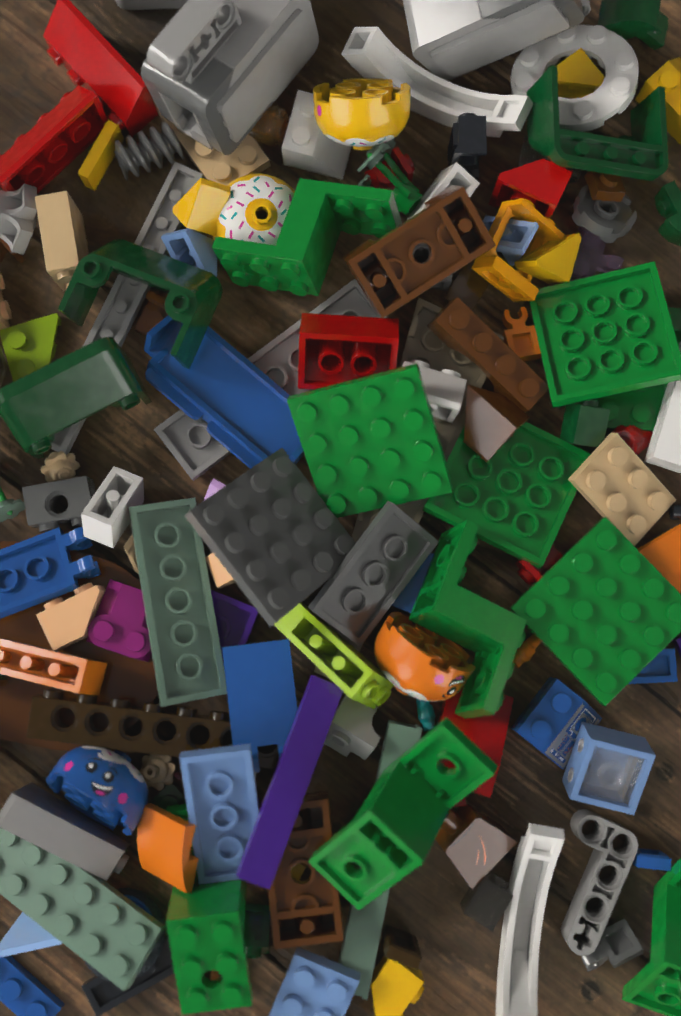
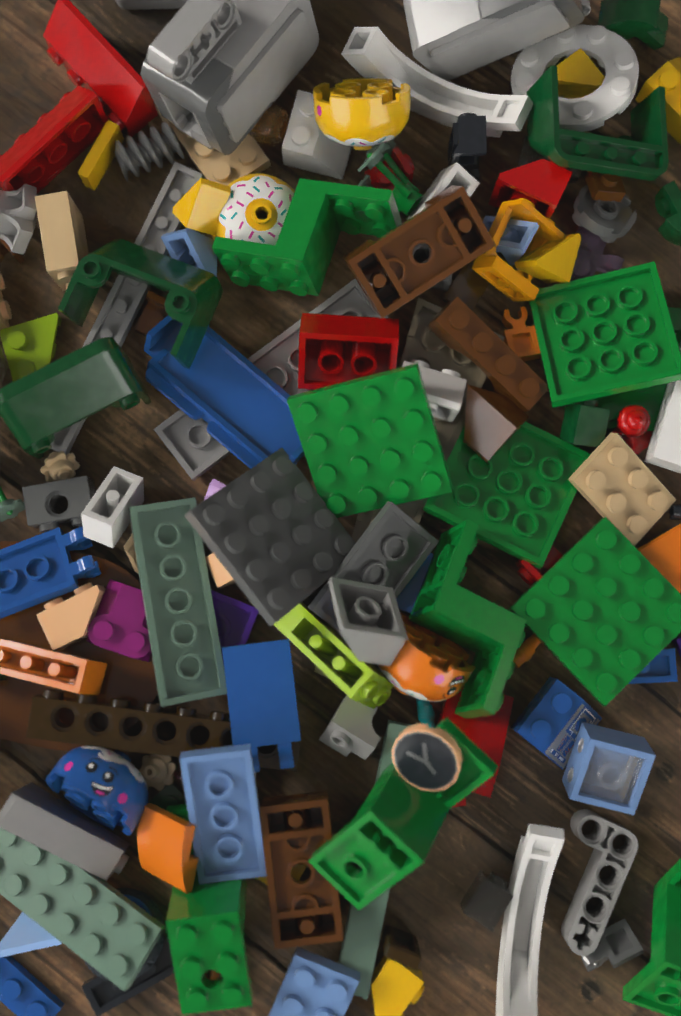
dark purple tile [235,675,343,890] -> none
dark green bracket [244,904,271,959] -> none
torso [435,803,517,889] -> none
blue tile [632,848,671,871] -> none
none -> light grey slope [328,577,407,666]
none -> black tile [392,723,462,792]
none -> red plate [617,405,651,437]

